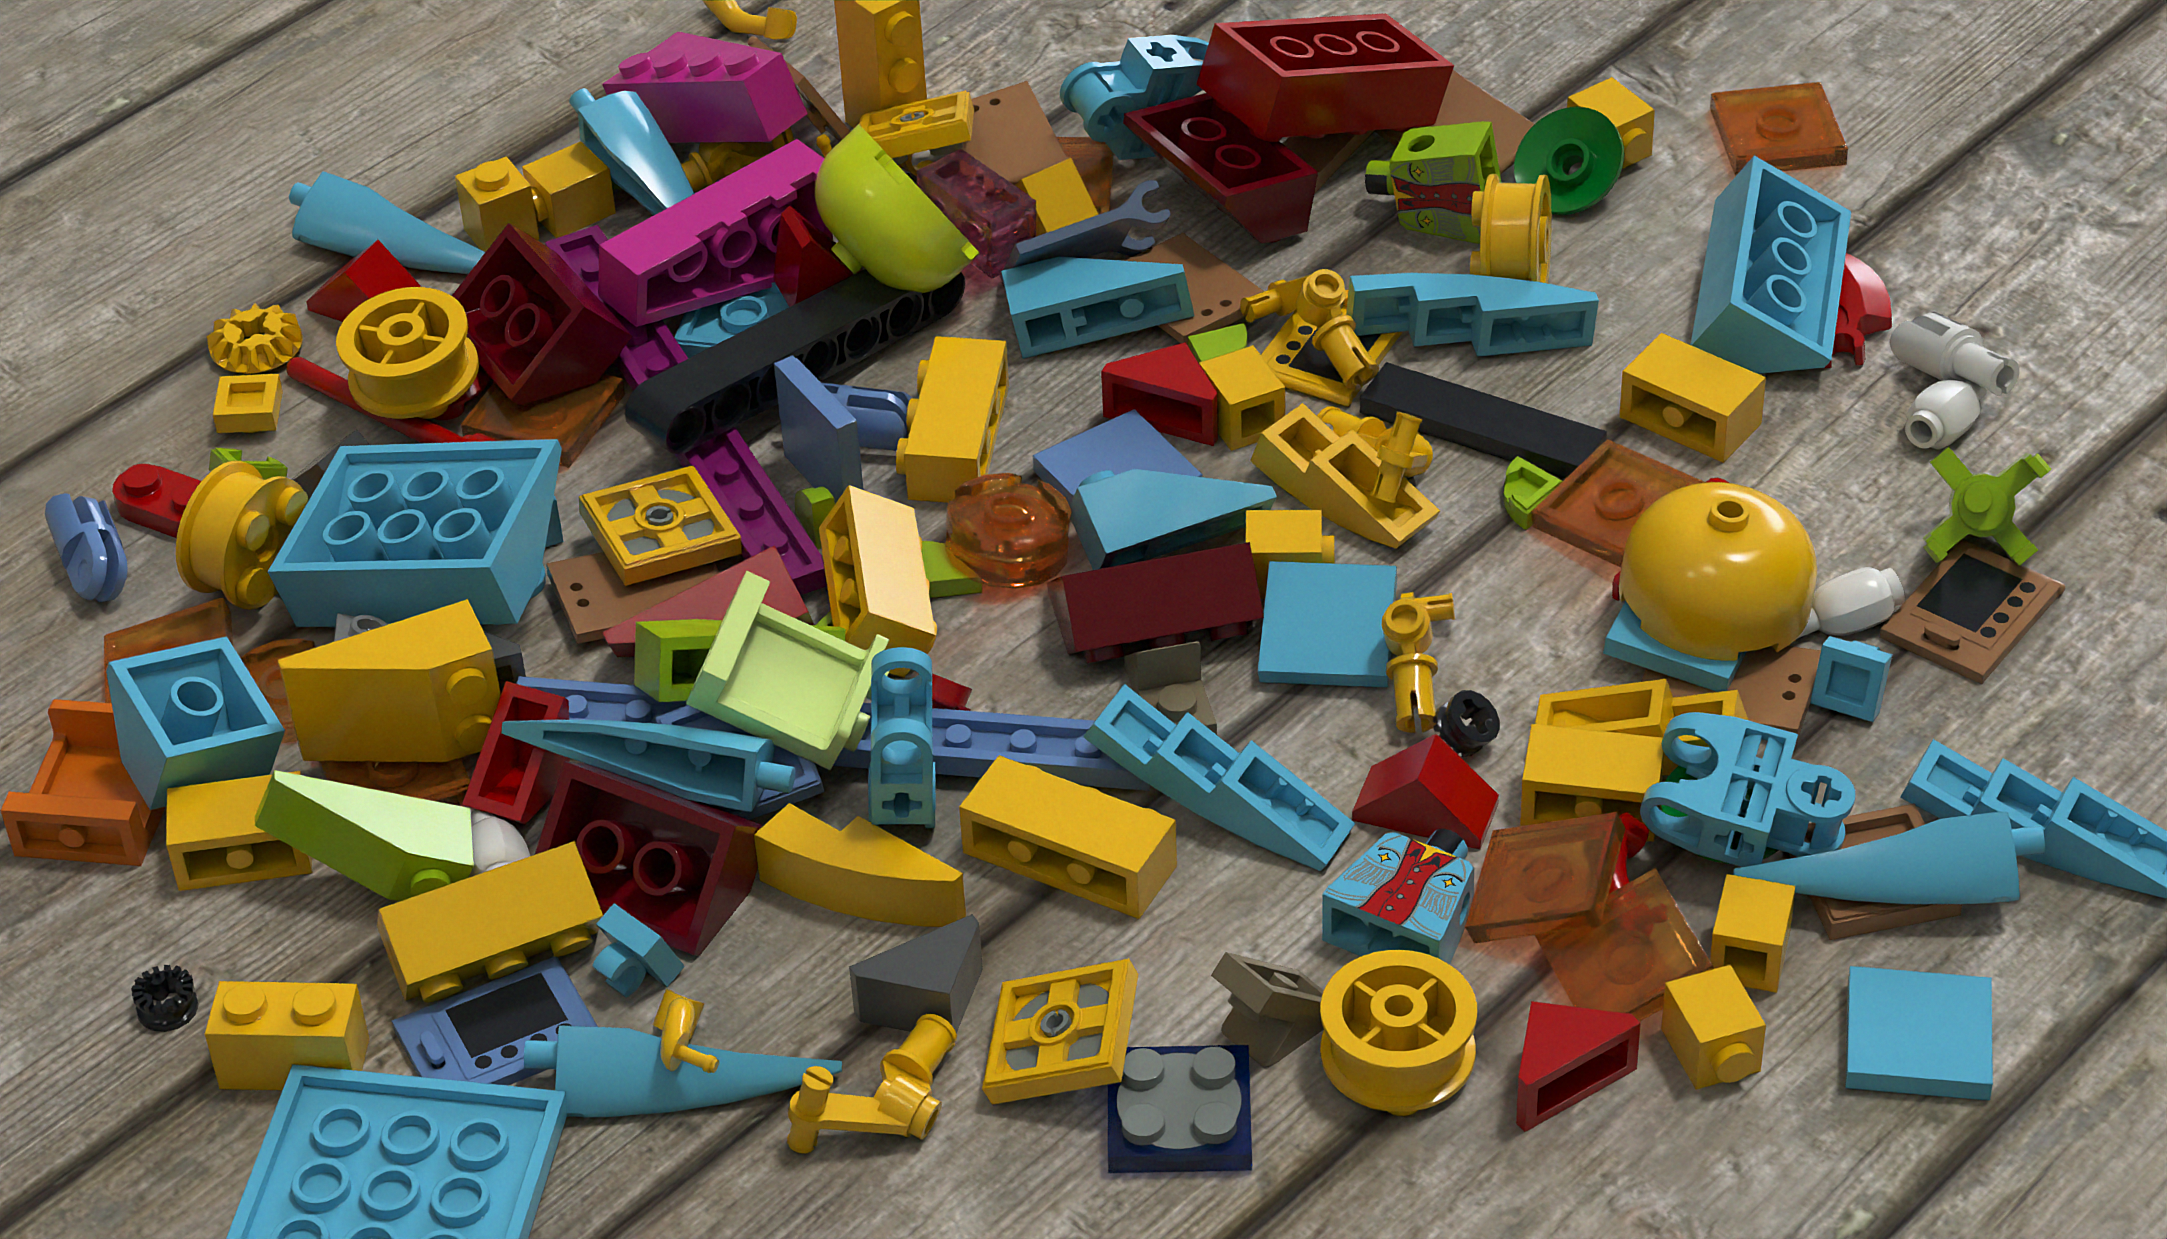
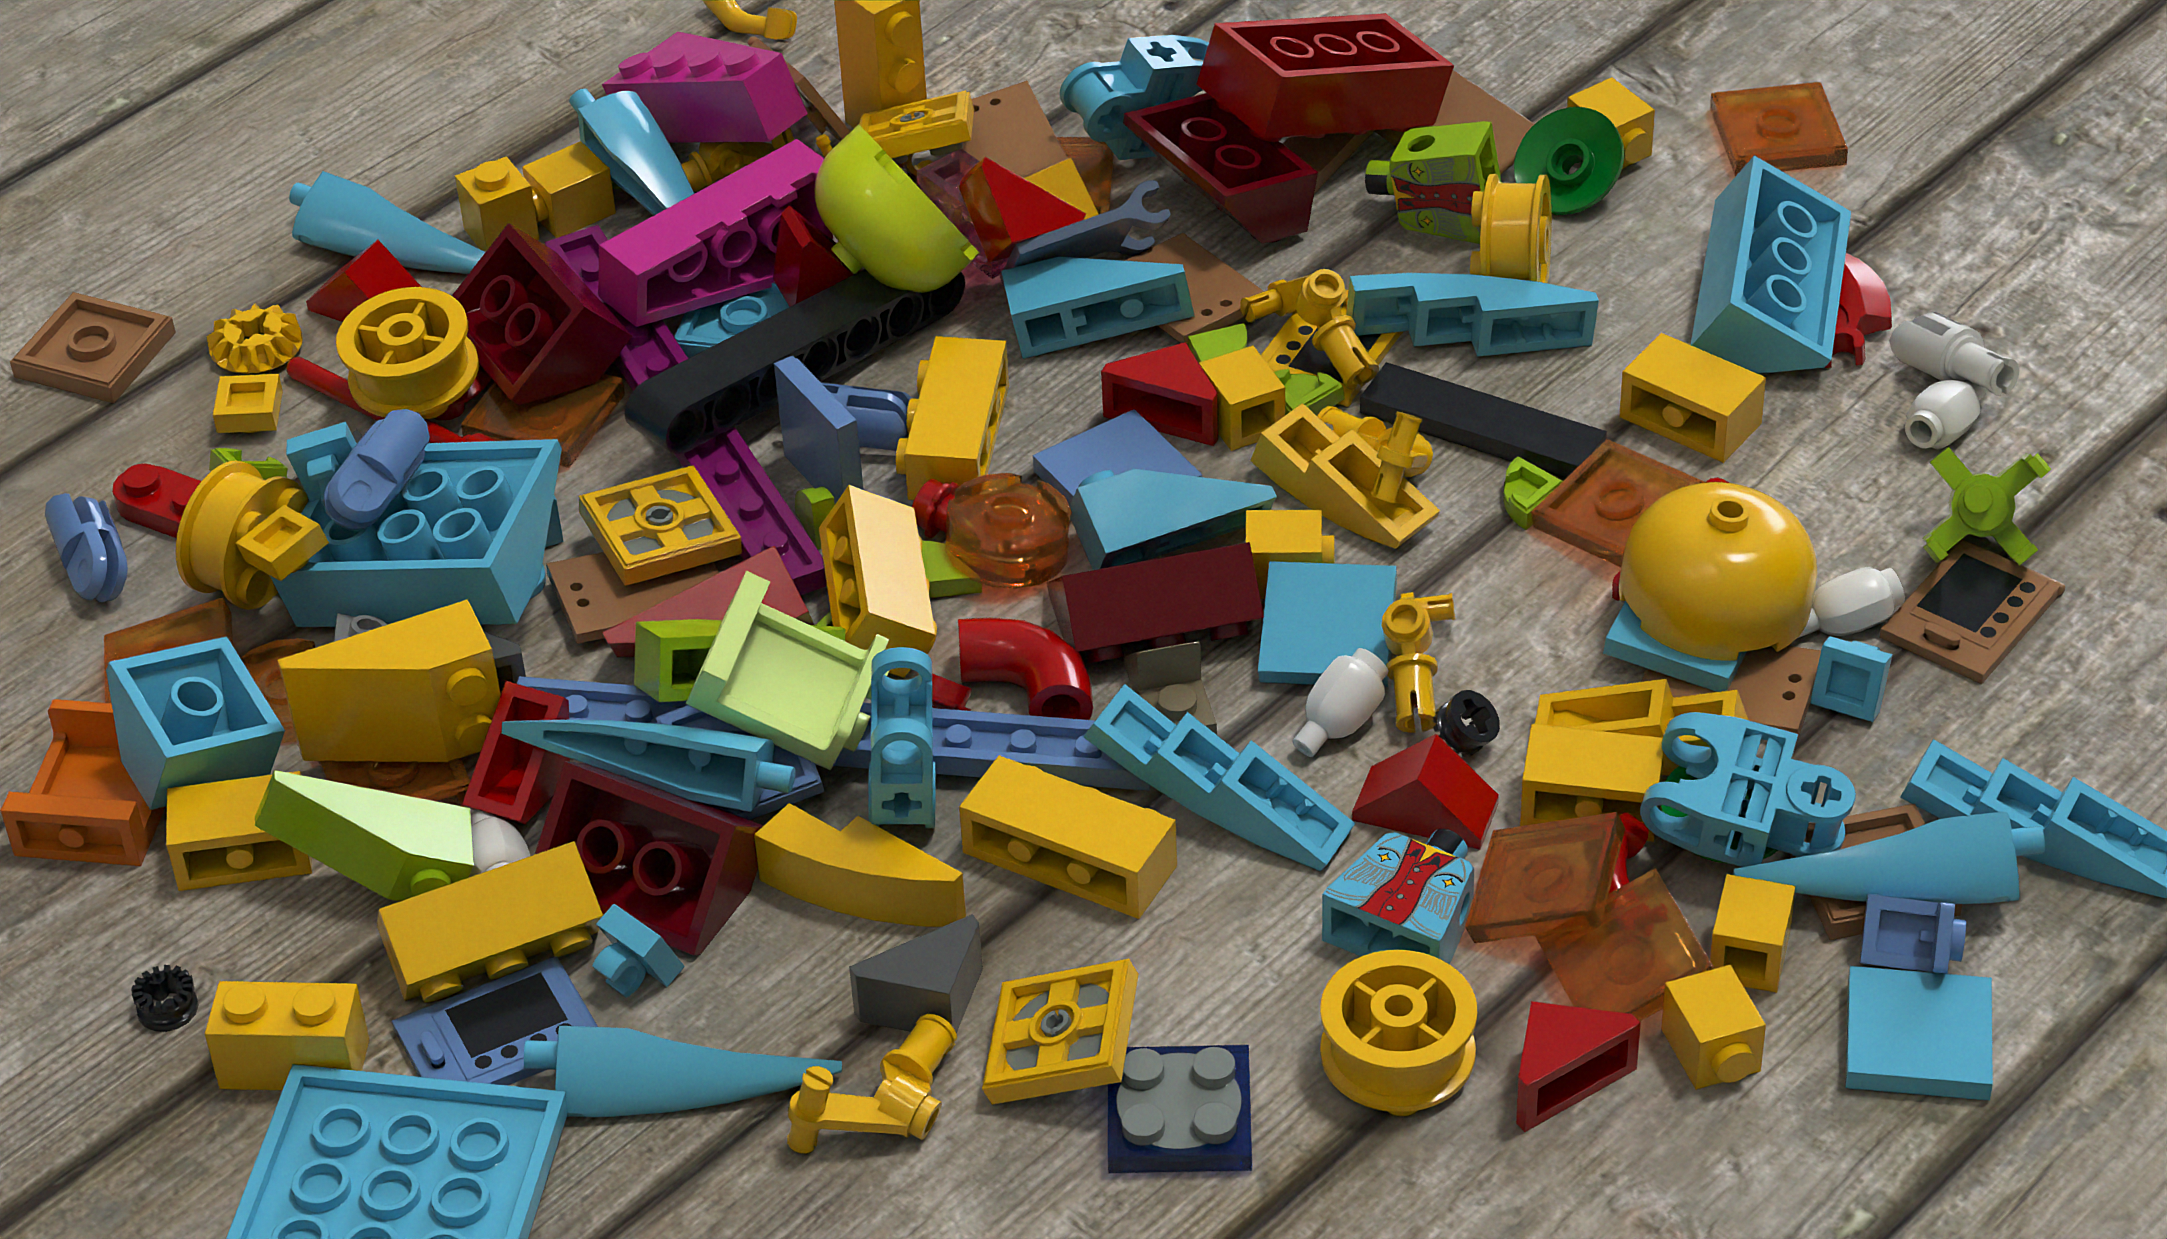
yellow piece [652,989,719,1074] -> none
dark tan slope [1211,952,1324,1067] -> none
none -> medium nougat tile [10,292,176,403]
none -> yellow plate [235,505,329,581]
none -> medium azure tile [286,422,357,506]
none -> medium blue arm [323,409,430,530]
none -> red plate [912,479,965,538]
none -> red cylinder [958,617,1094,720]
none -> red slope [959,157,1086,263]
none -> lime tile [1274,369,1345,416]
none -> white plant [1292,648,1388,757]
none -> medium blue bracket [1859,894,1966,974]

